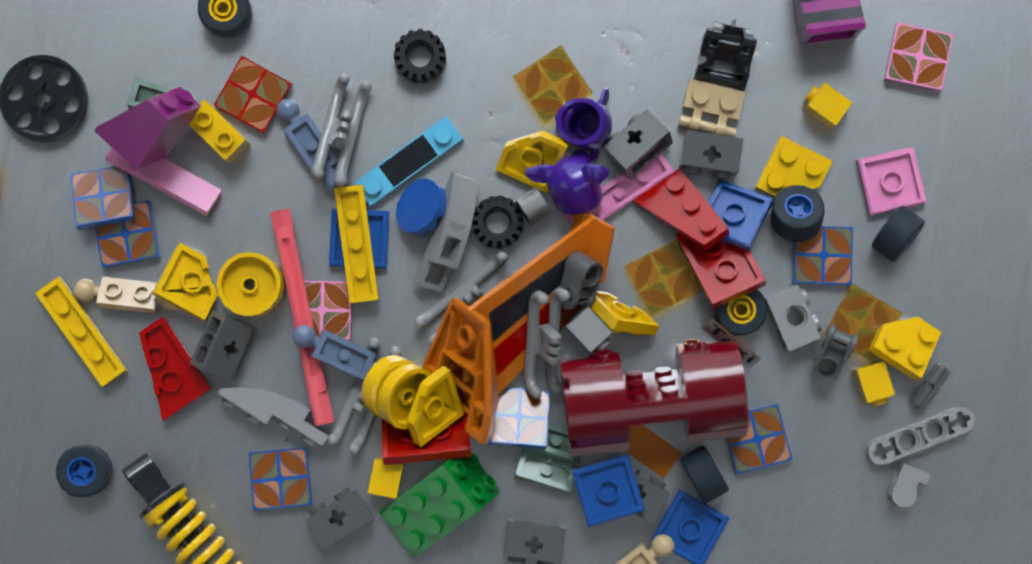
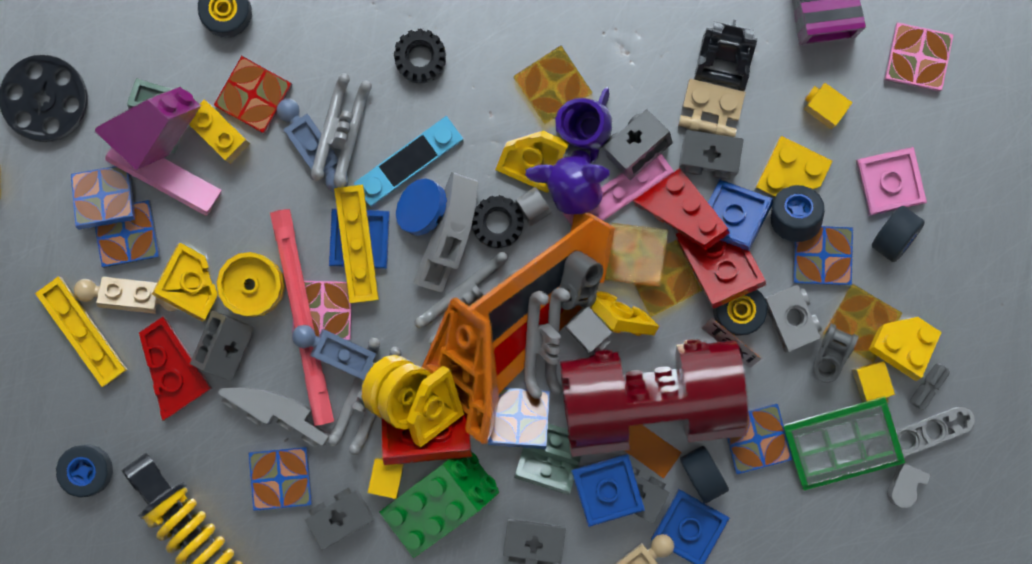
none -> clear yellow tile [605,222,669,287]
none -> clear piece [783,396,905,491]

